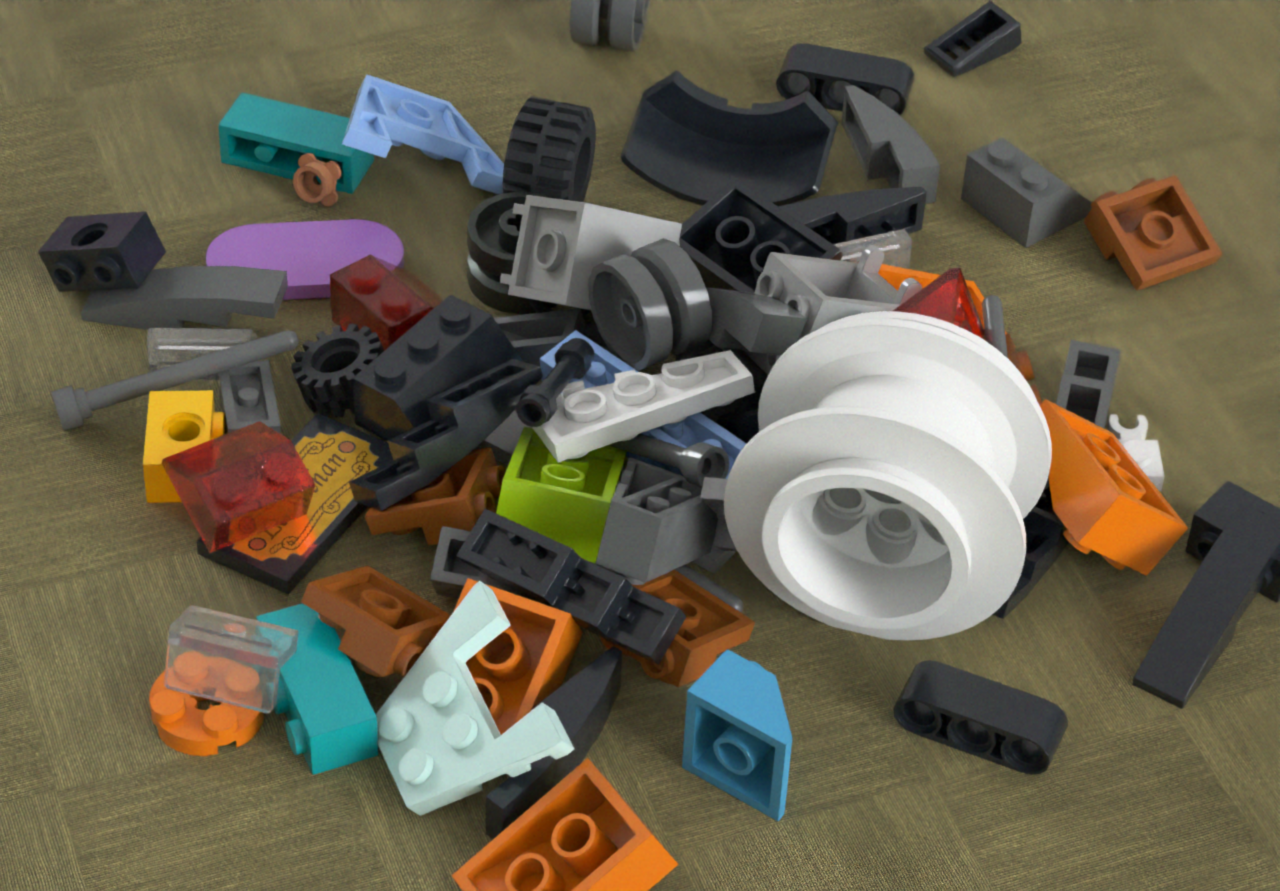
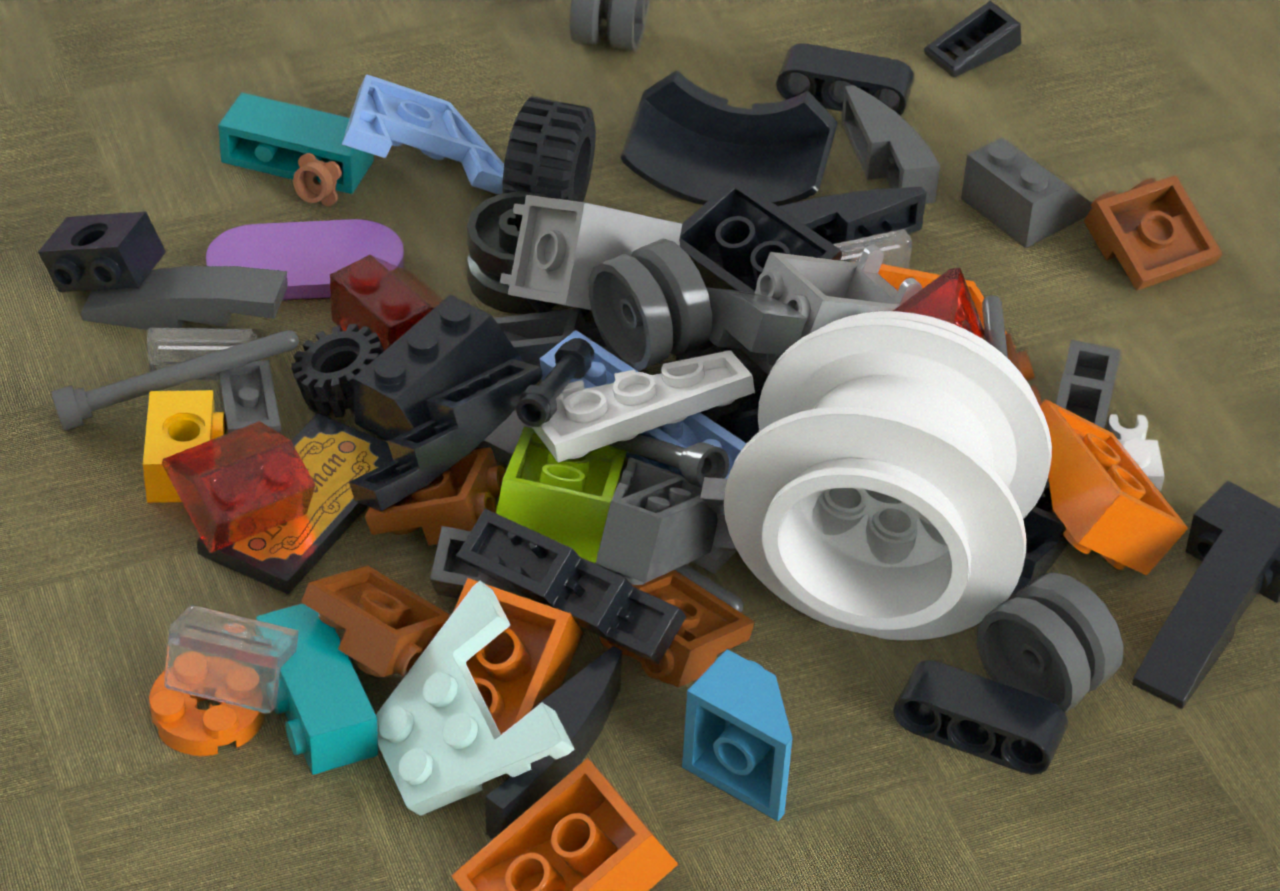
none -> dark grey wheel [977,572,1124,714]

